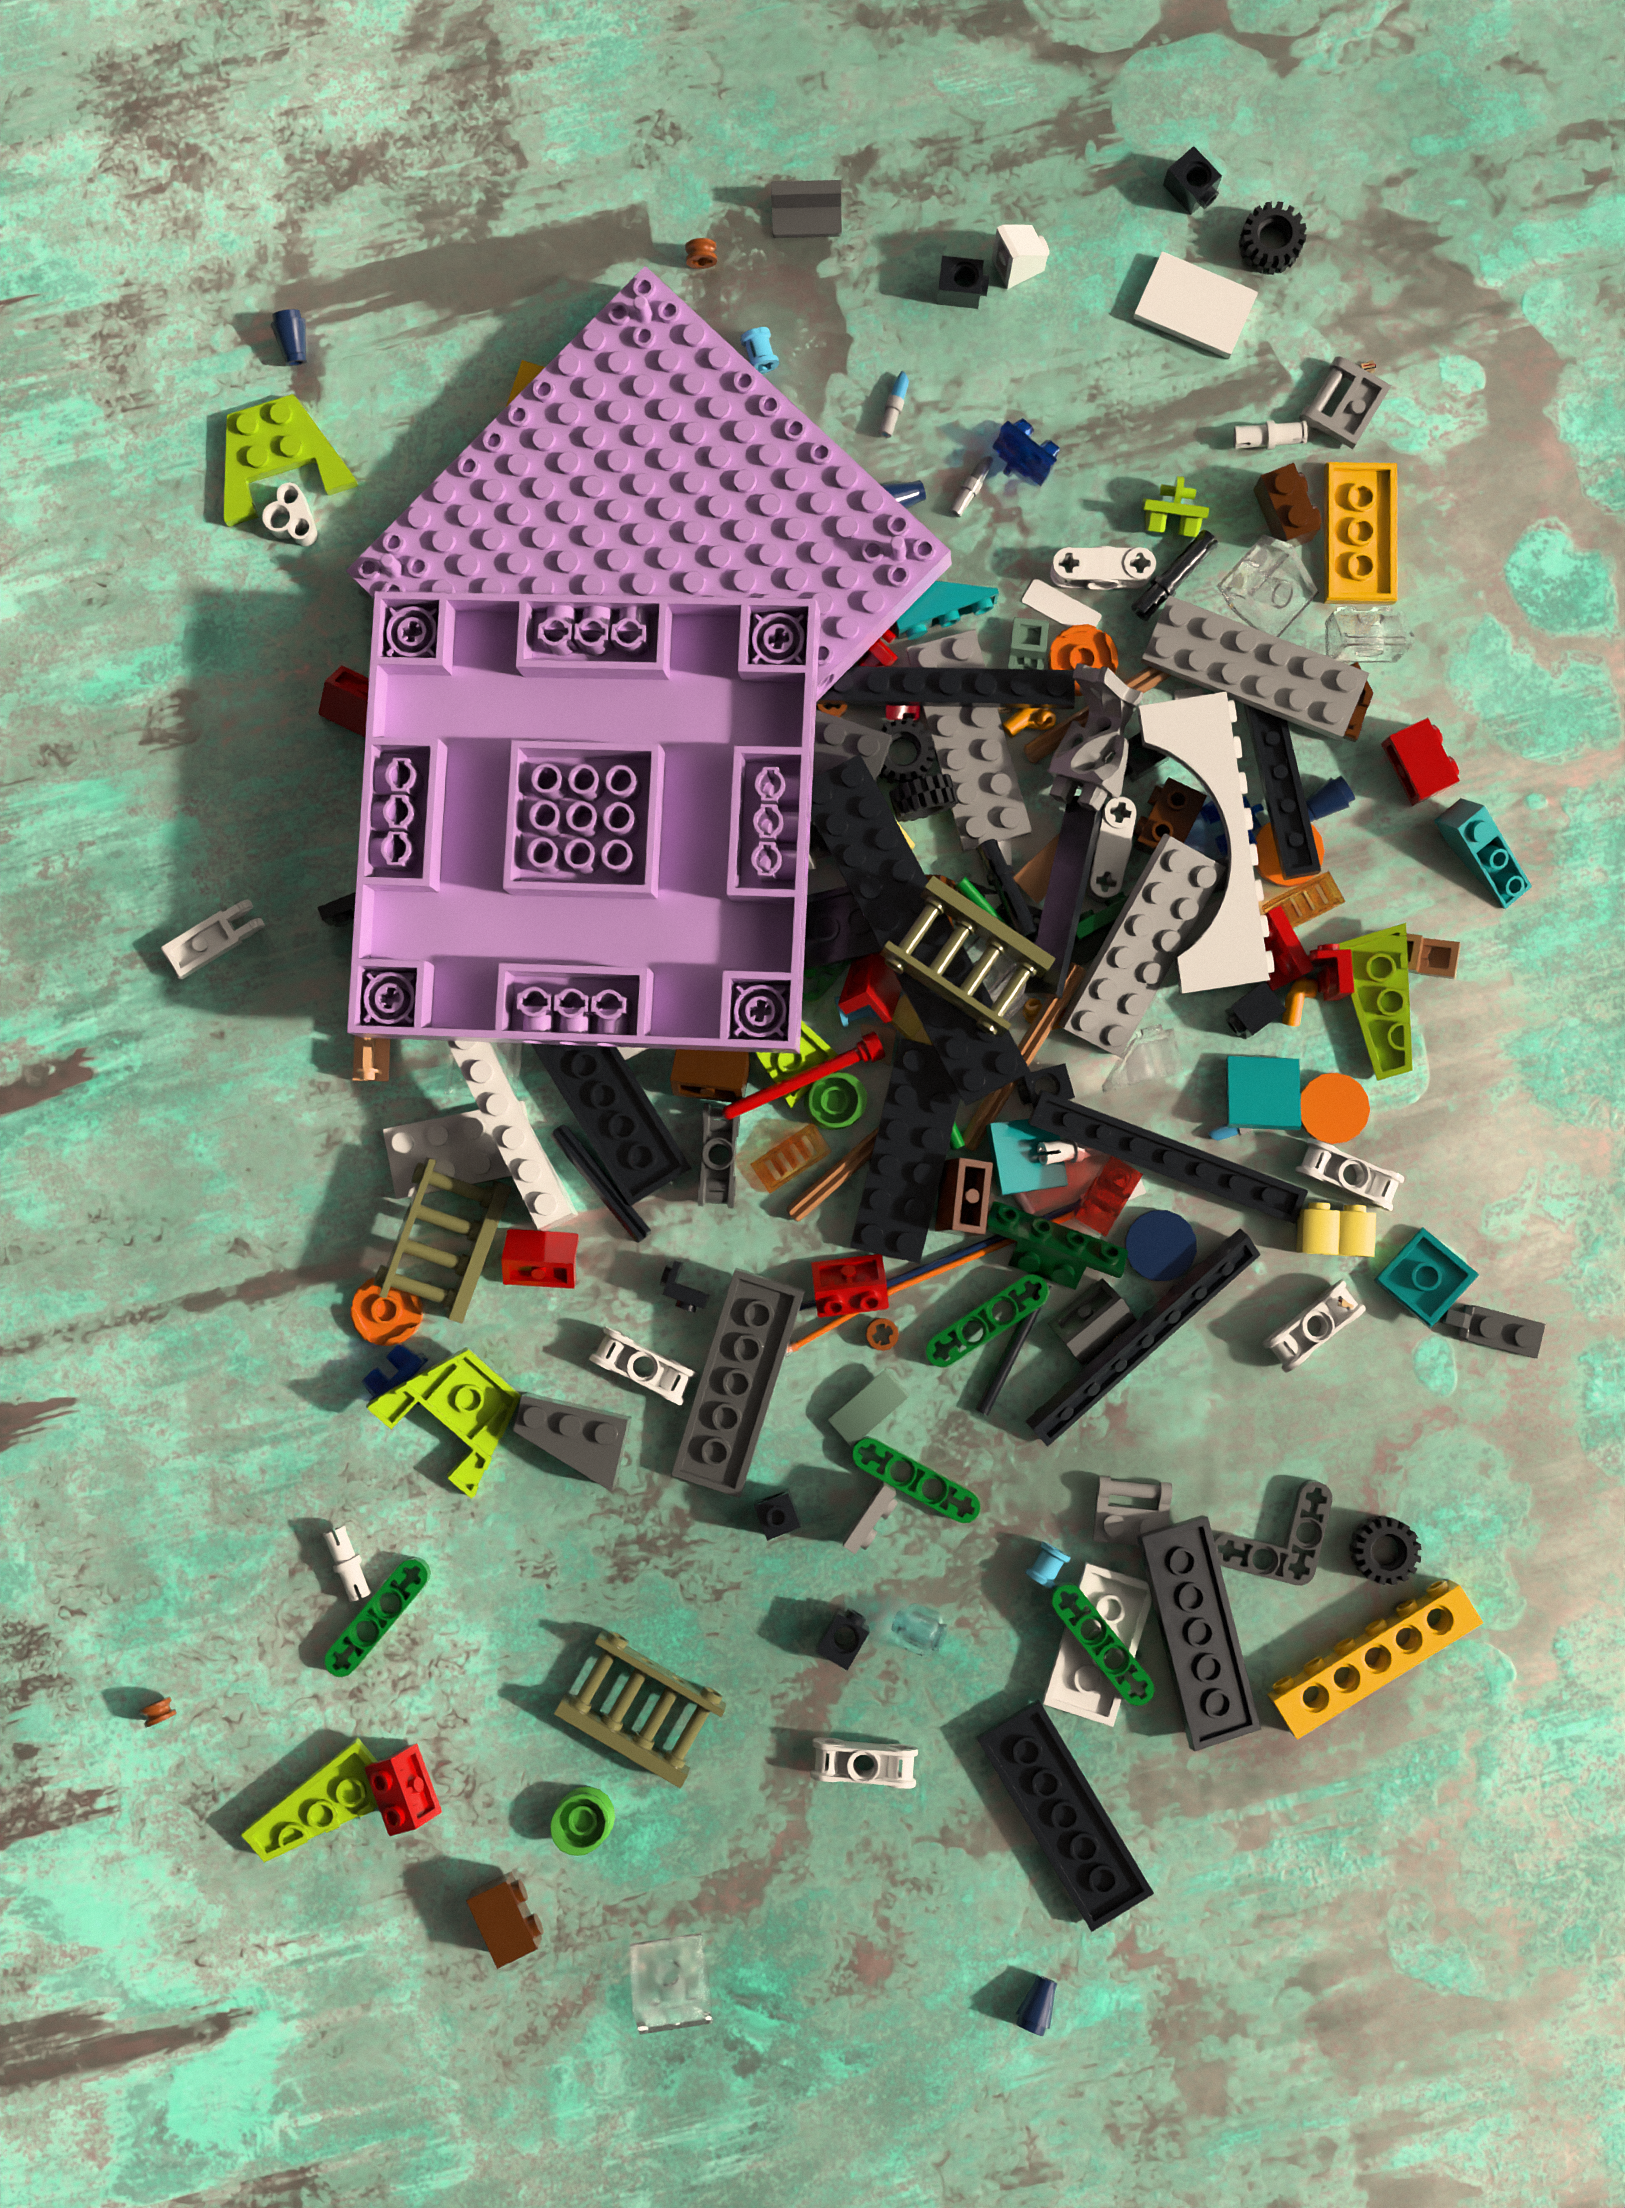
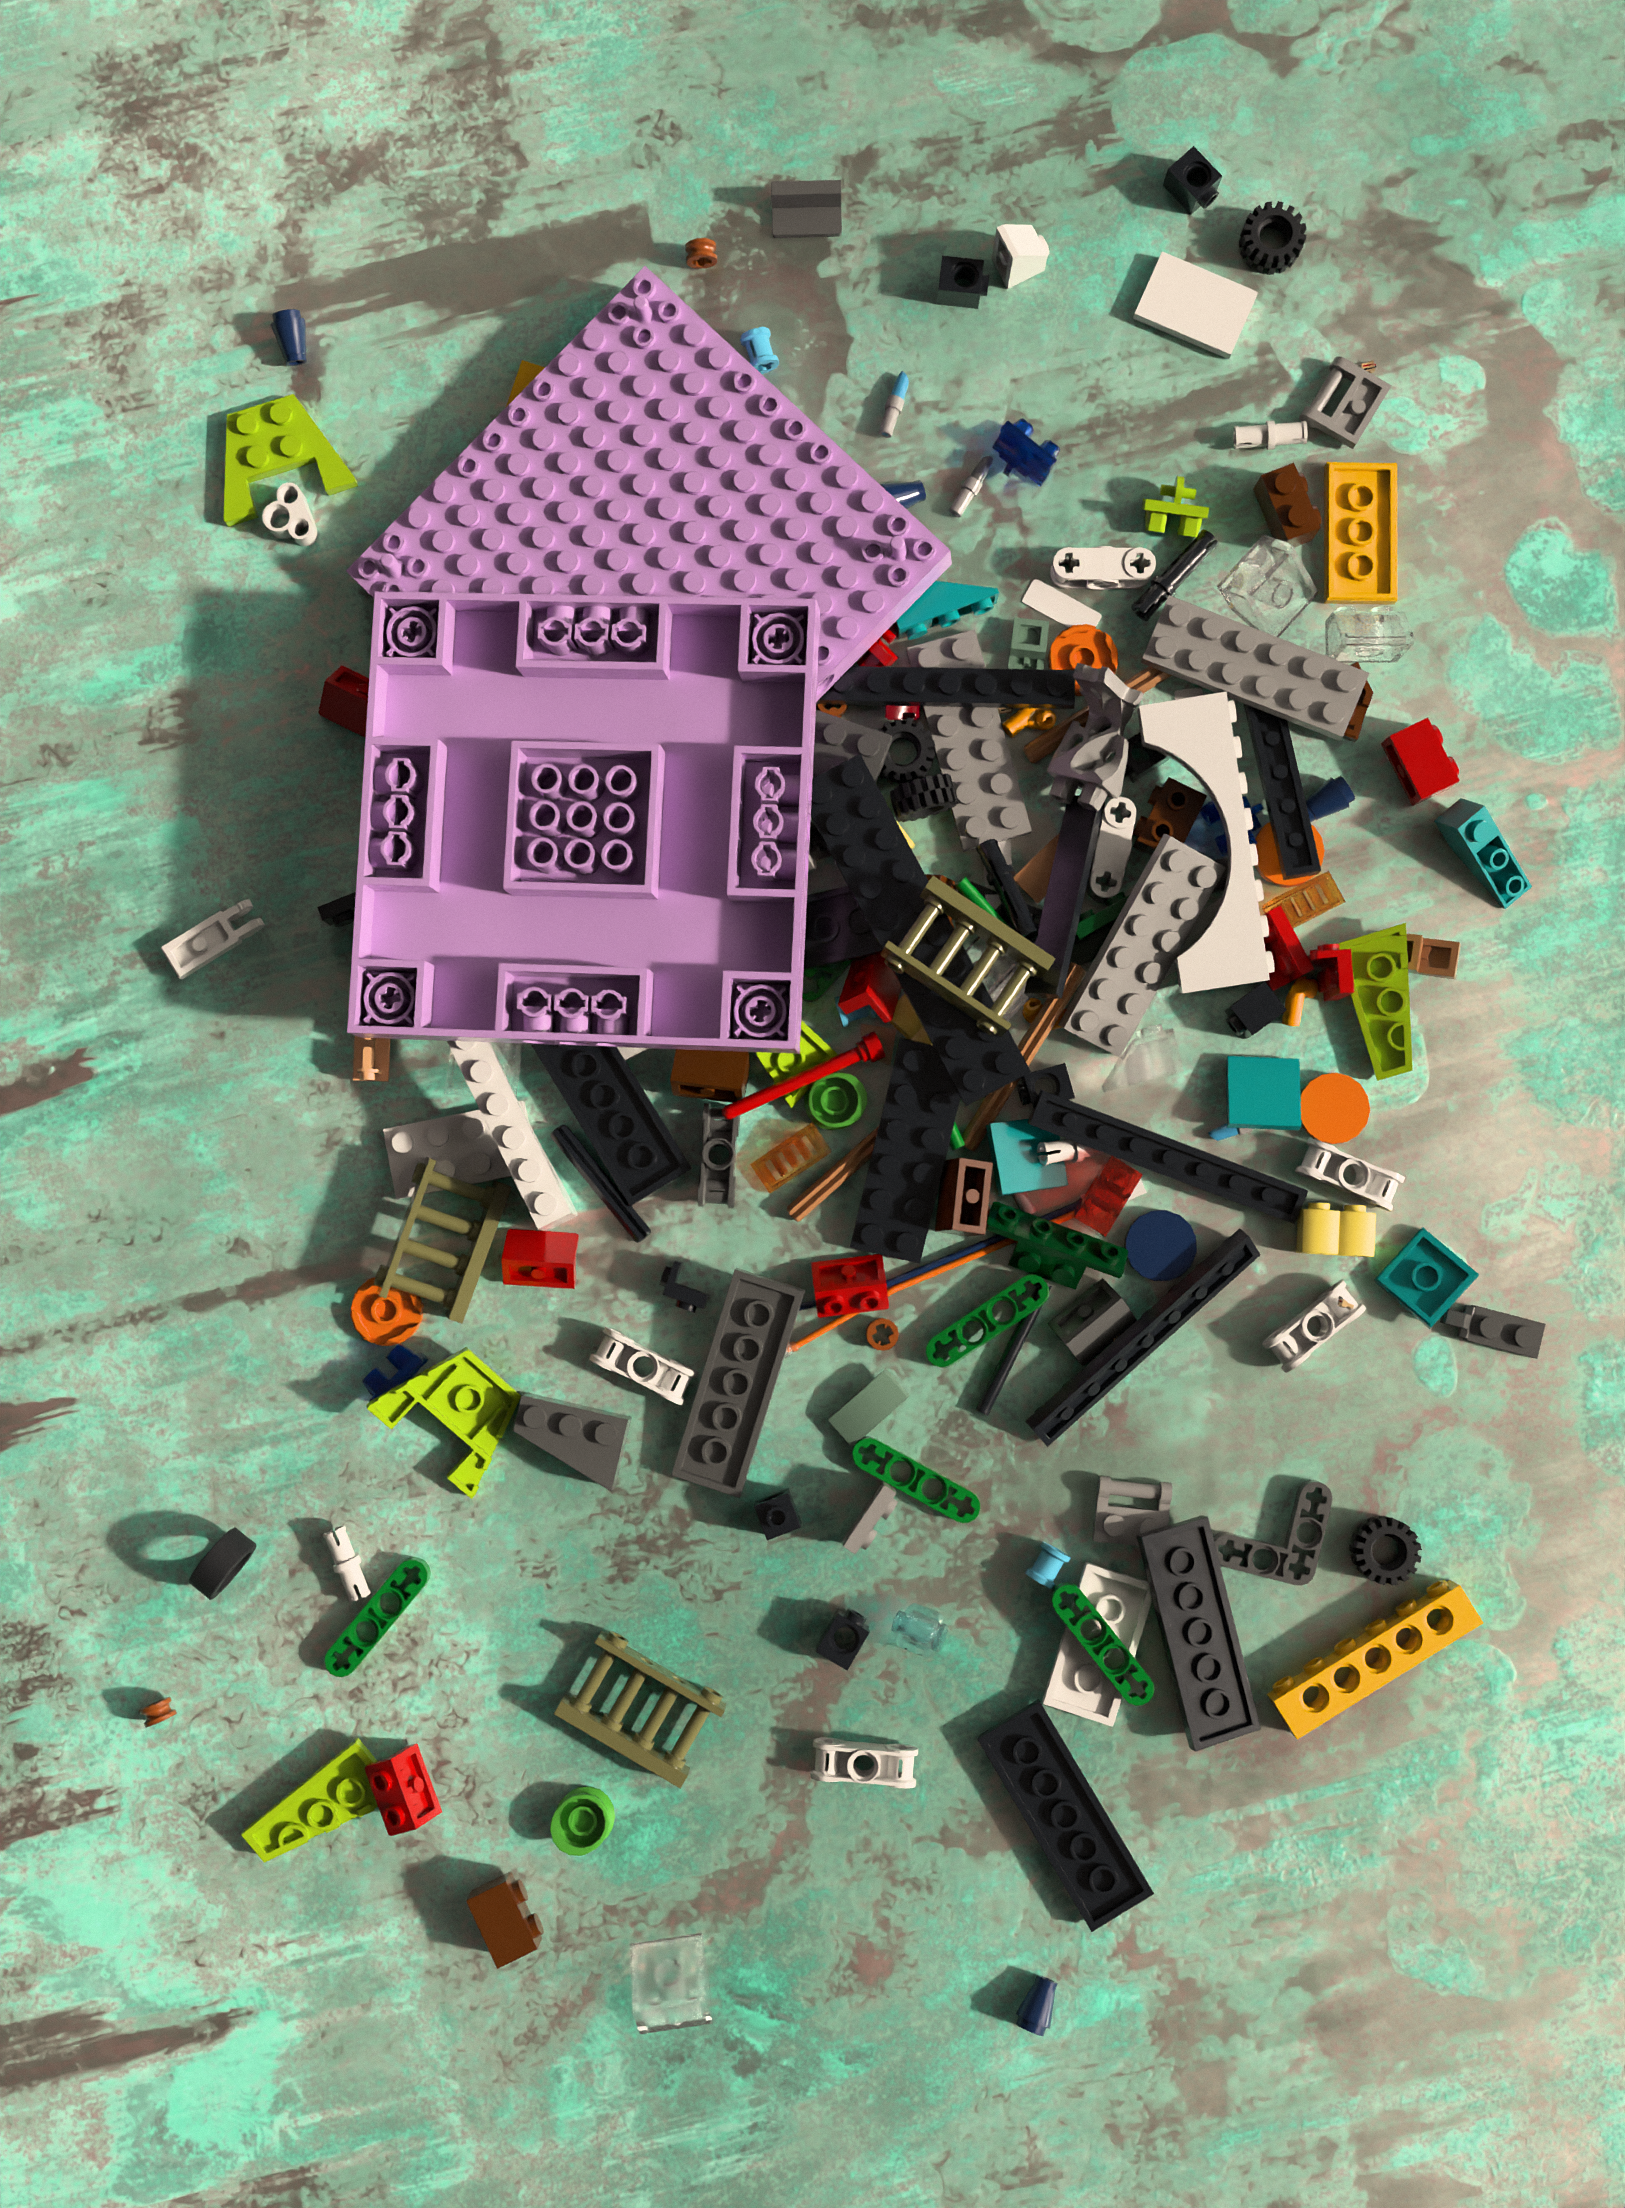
none -> black tyre [189,1527,256,1600]

